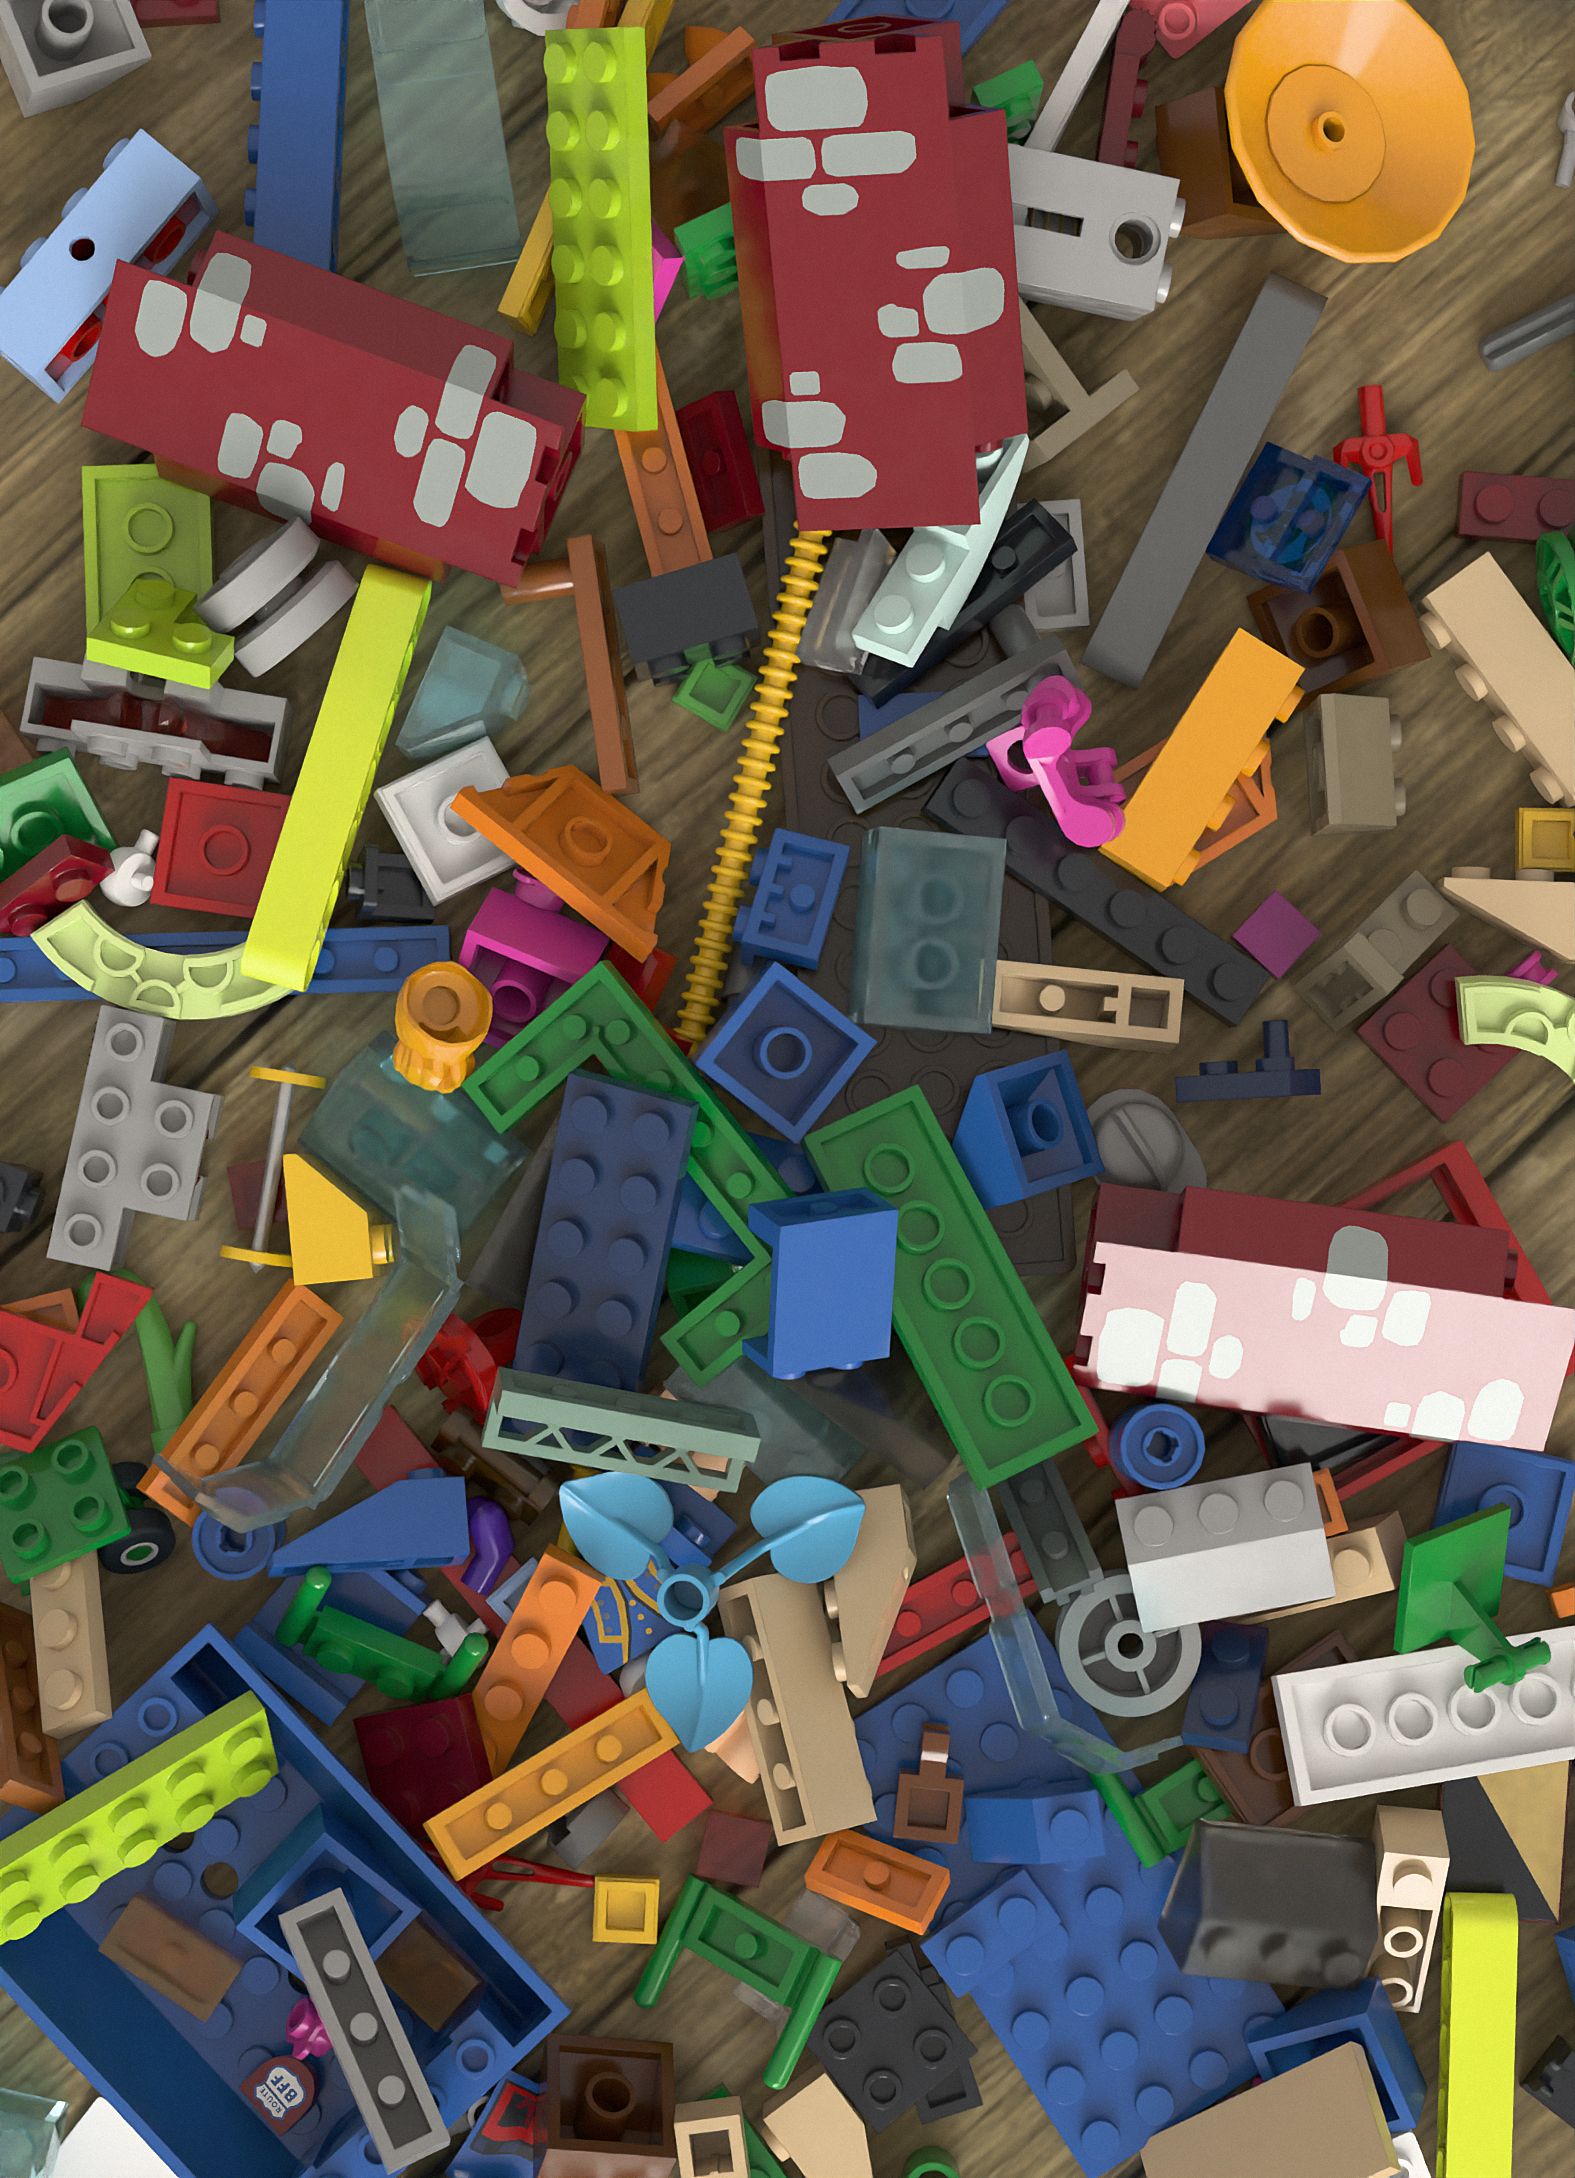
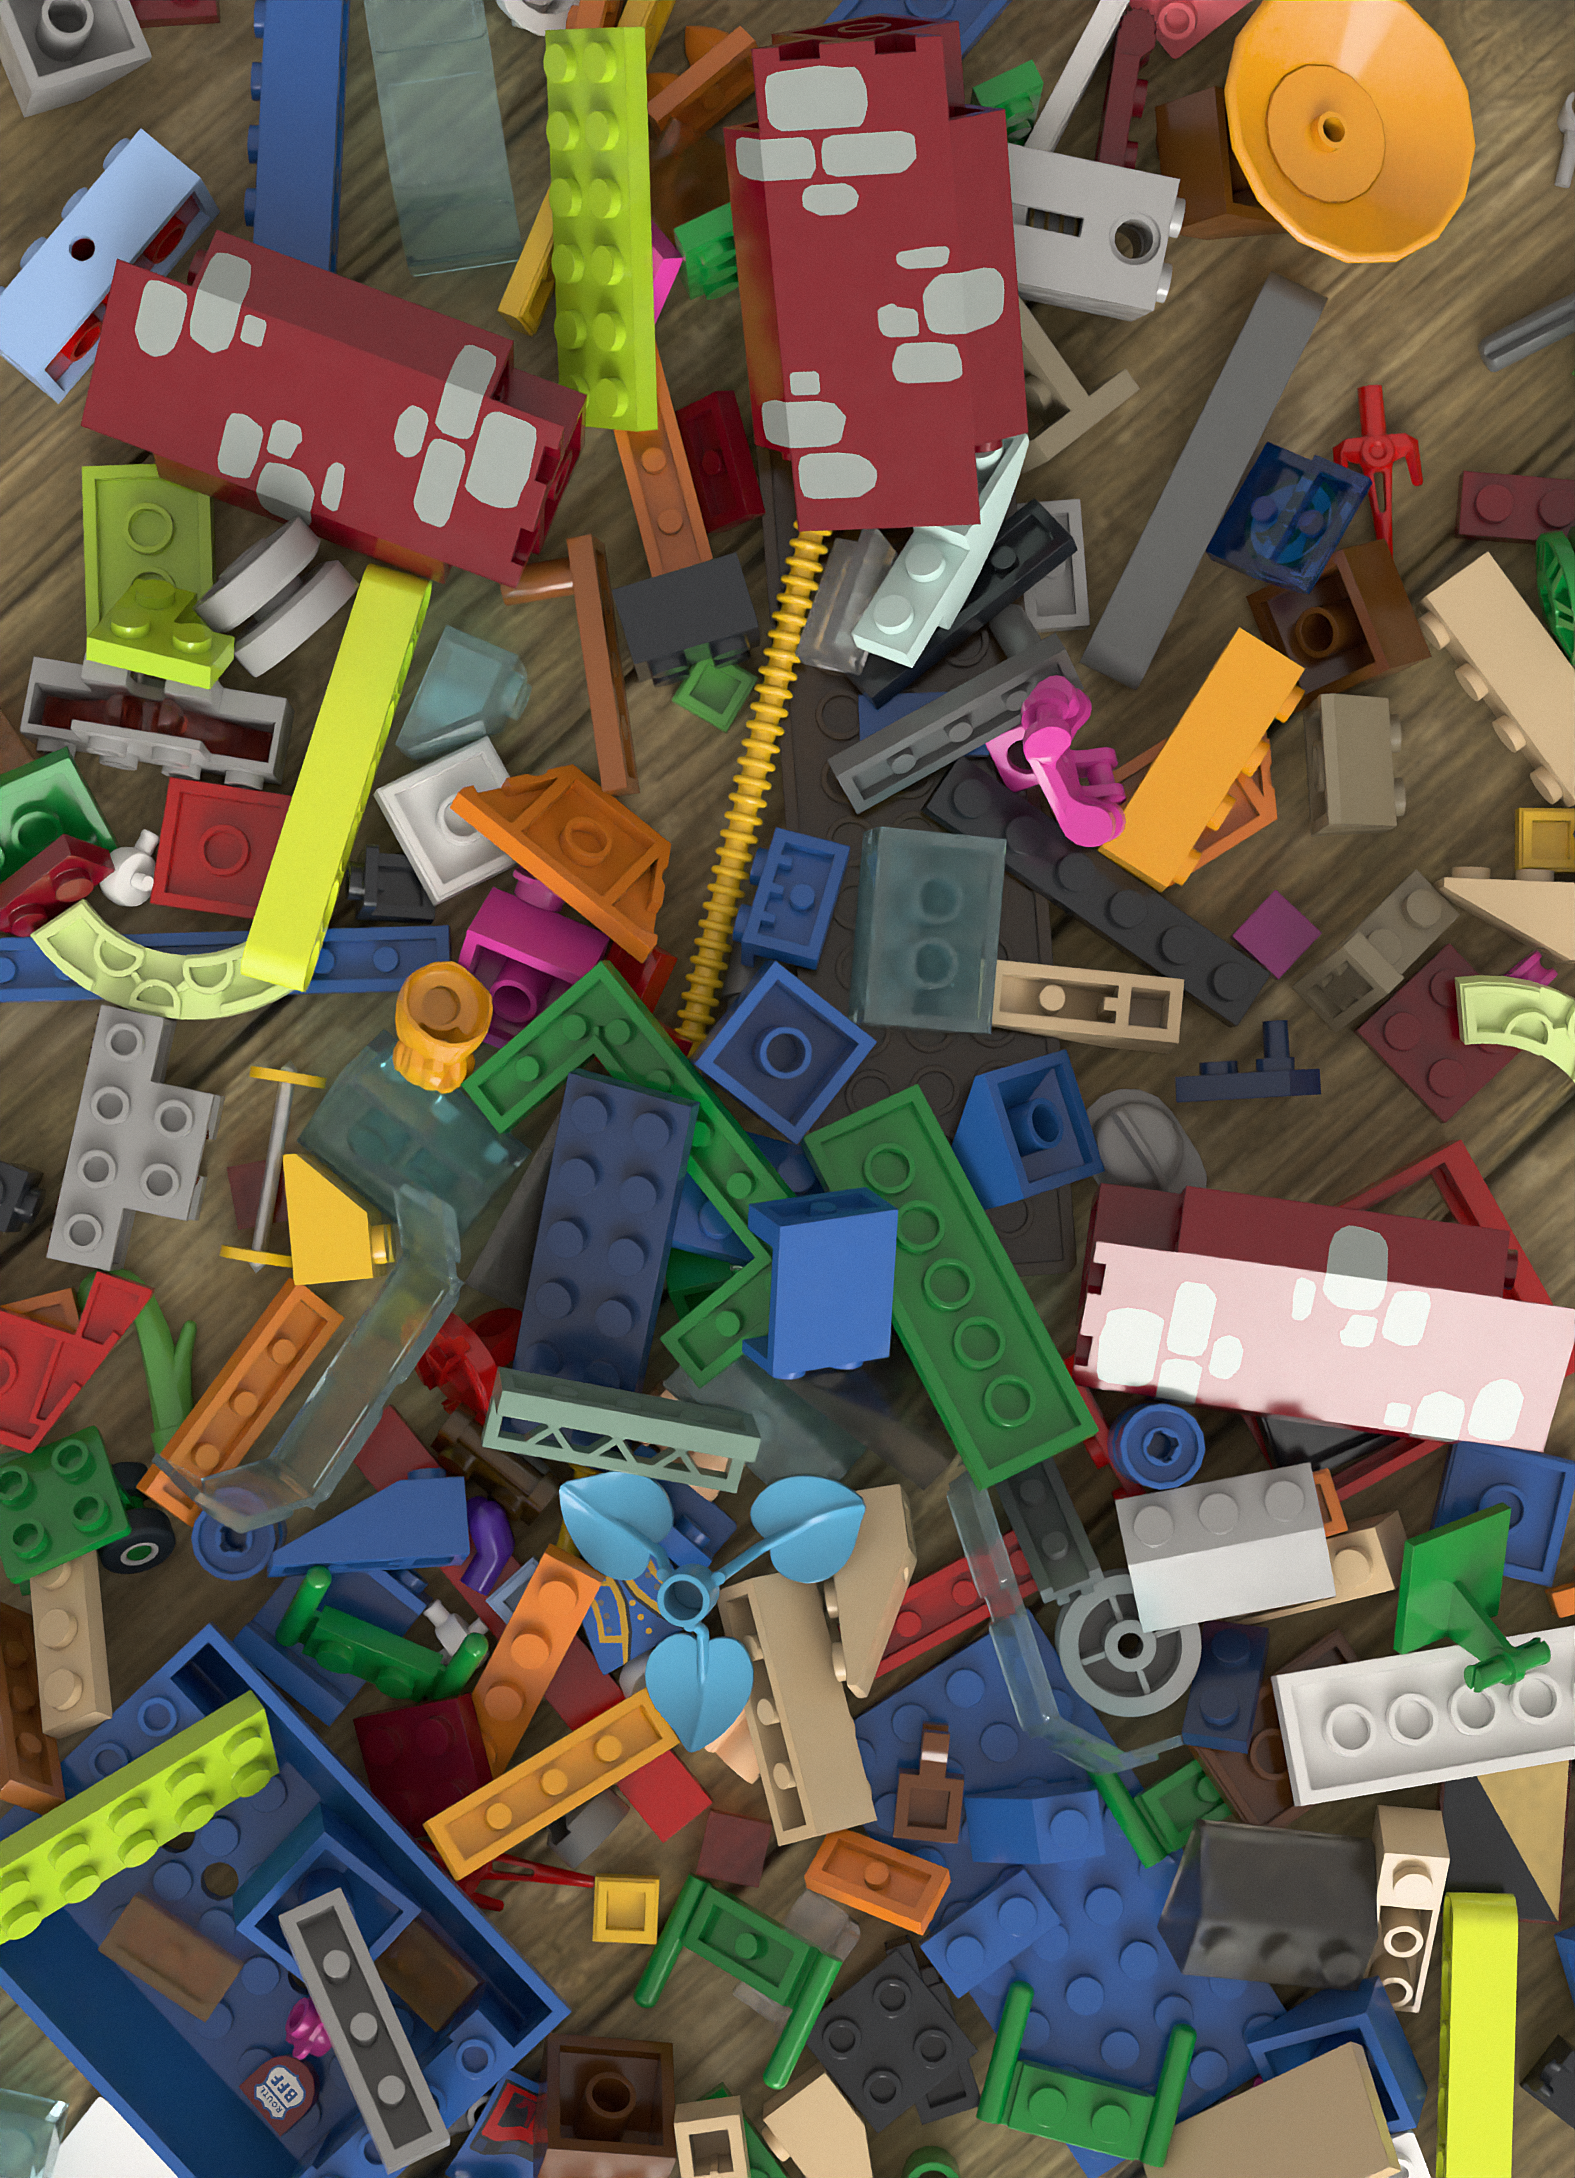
none -> green plate [976,1980,1197,2167]

